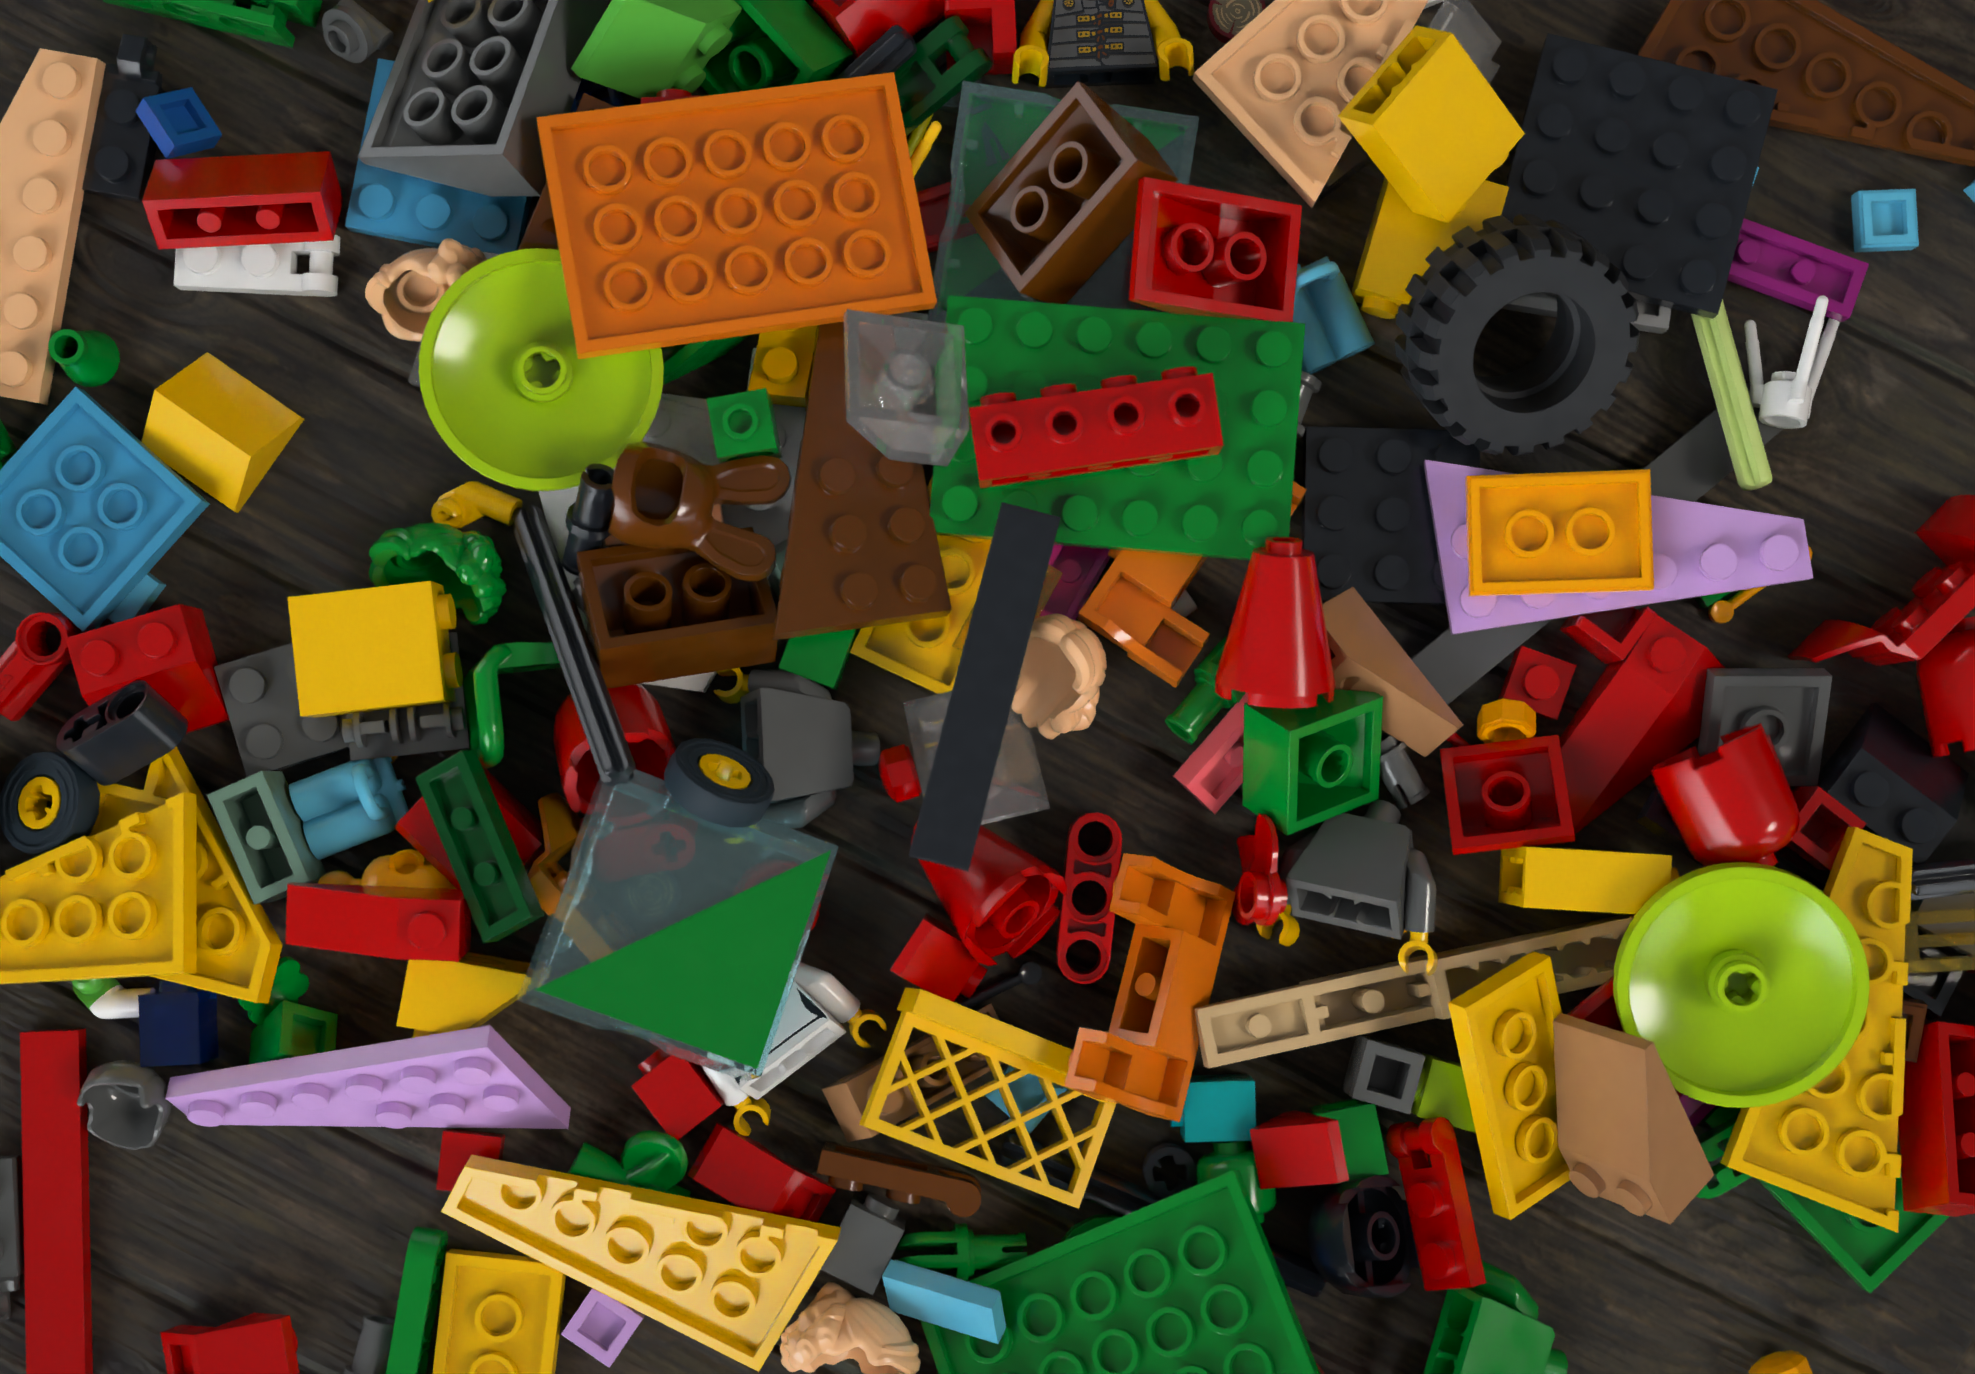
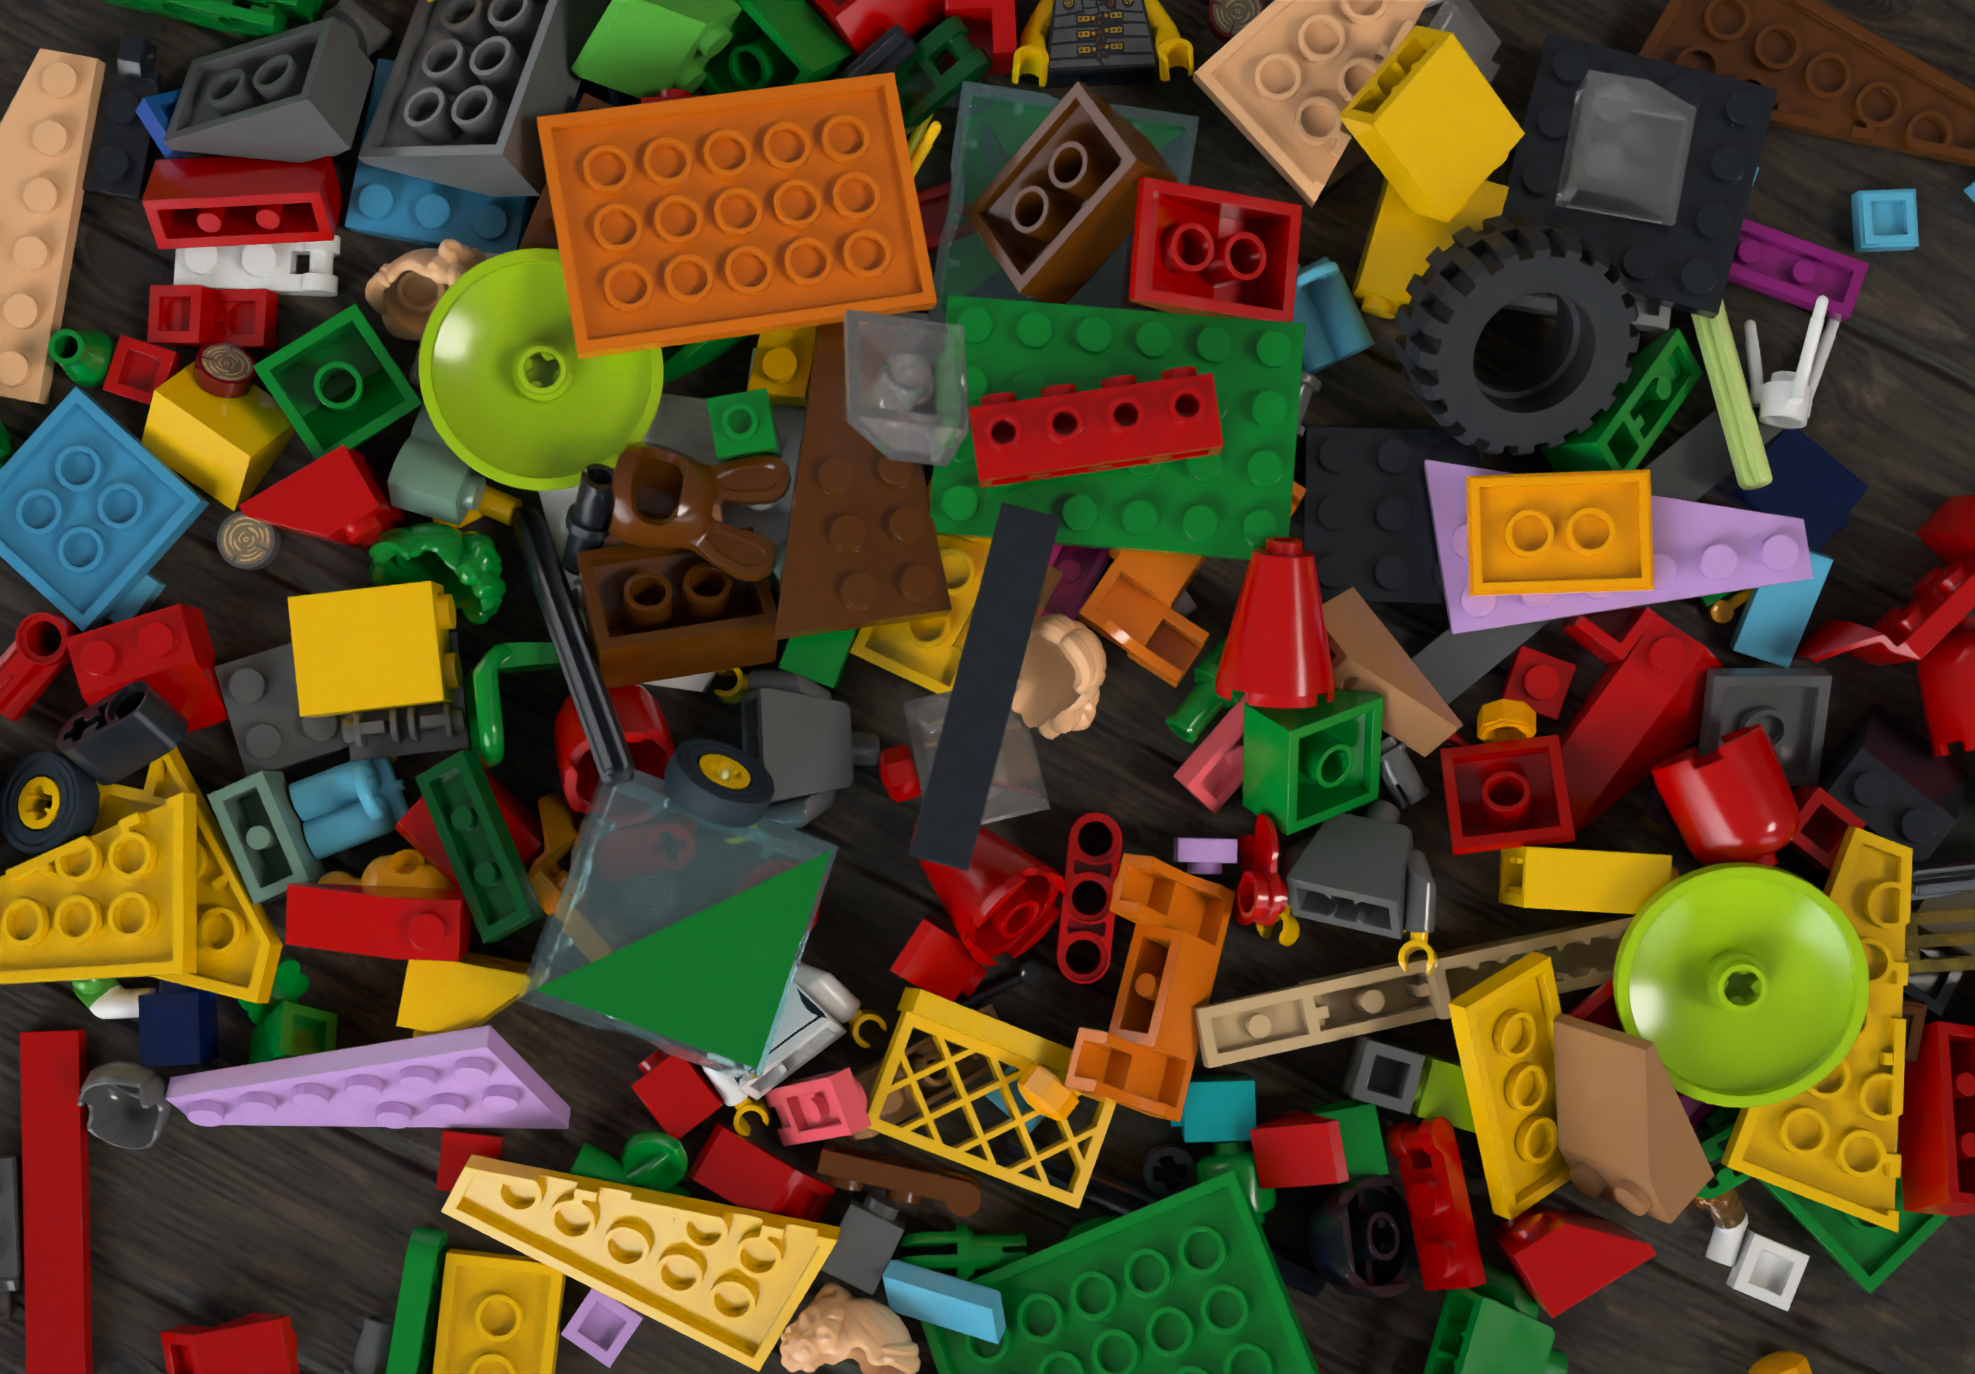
none -> red plate [102,335,183,406]
none -> red slope [147,285,279,351]
none -> dark grey slope [163,16,375,163]
none -> tile [193,342,256,398]
none -> tile [217,511,281,570]
none -> red slope [239,444,408,551]
none -> green slope [253,304,423,460]
none -> sand green brick [387,403,486,525]
none -> coral plate [764,1068,871,1146]
none -> light orange tile [1017,1064,1079,1121]
none -> lavender plate [1173,837,1238,874]
none -> red slope [1489,1203,1656,1318]
none -> green slope [1540,328,1703,473]
none -> clear slope [1555,70,1697,226]
none -> arm [1694,1180,1748,1267]
none -> white plate [1726,1230,1810,1311]
none -> medium azure tile [1729,550,1833,668]
none -> clear blue piece [1733,429,1868,553]

